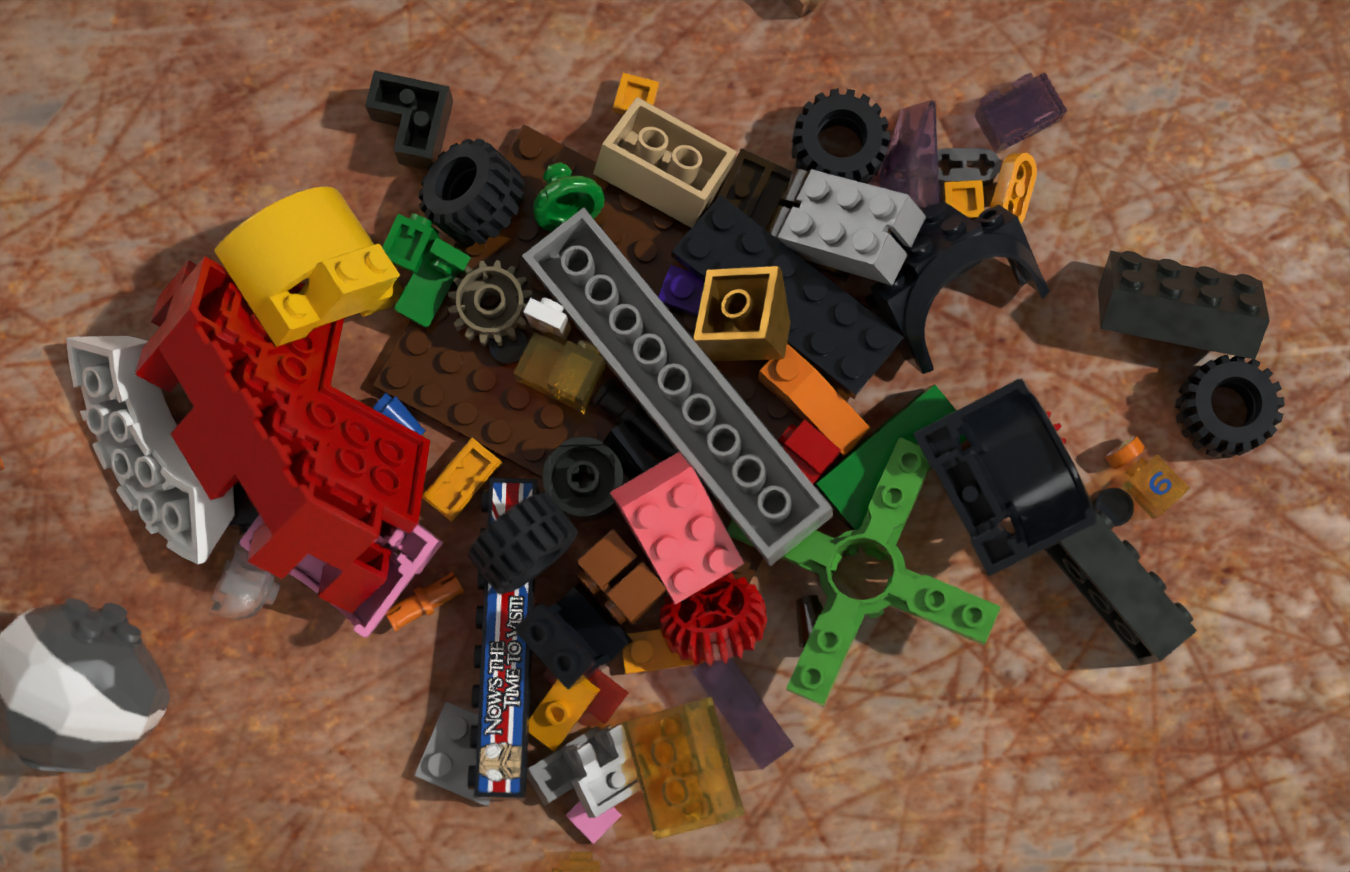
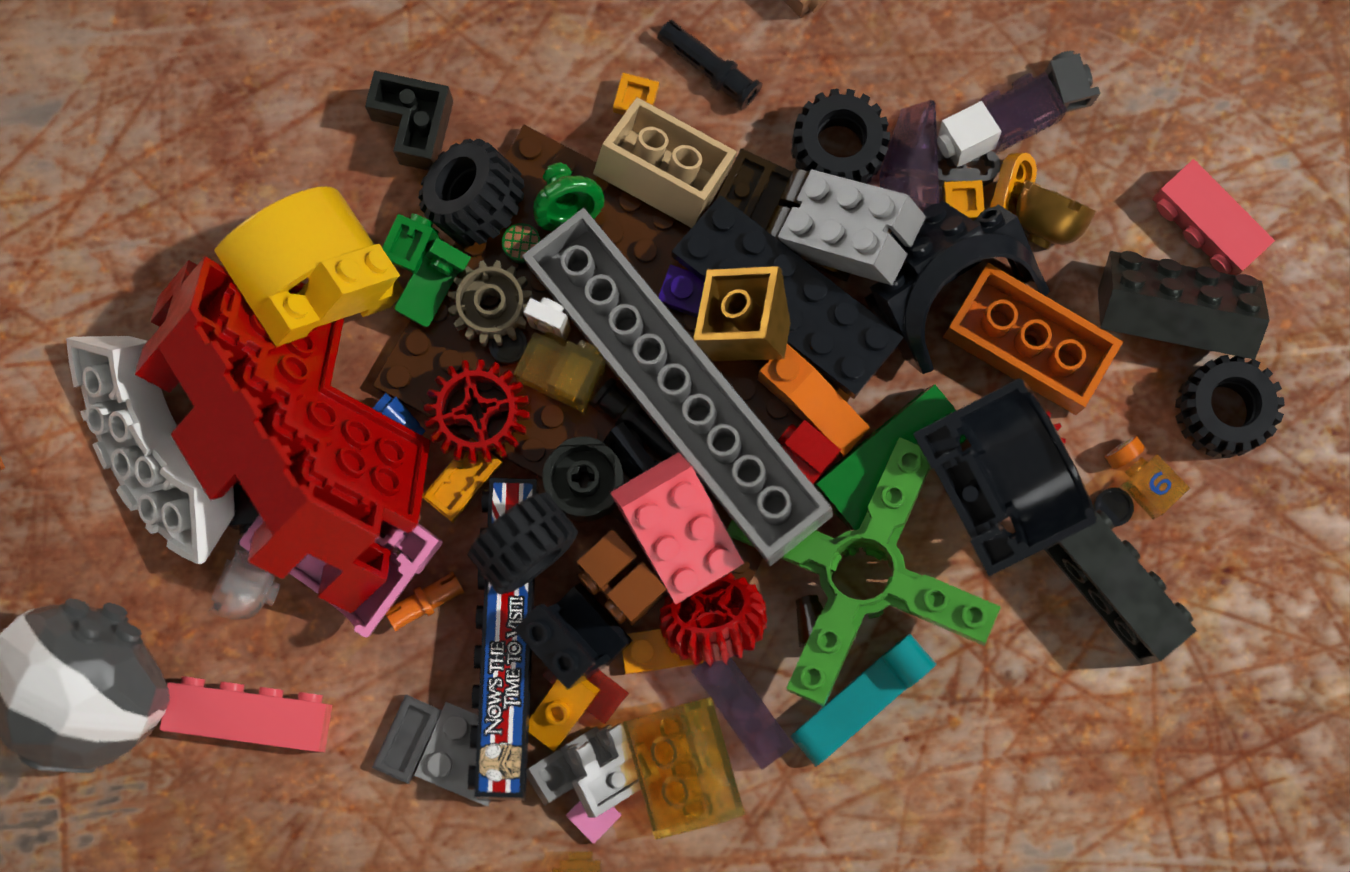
none -> coral brick [160,676,332,752]
none -> flat silver tile [372,694,442,784]
none -> red gear [423,359,530,465]
none -> tile [502,223,541,264]
none -> black pin [657,19,762,110]
none -> teal beam [790,633,937,767]
none -> white brick [937,101,1001,168]
none -> orange brick [943,263,1123,415]
none -> pearl gold cylinder [1016,180,1096,249]
none -> dark grey brick [1044,51,1100,115]
none -> coral brick [1152,159,1275,276]

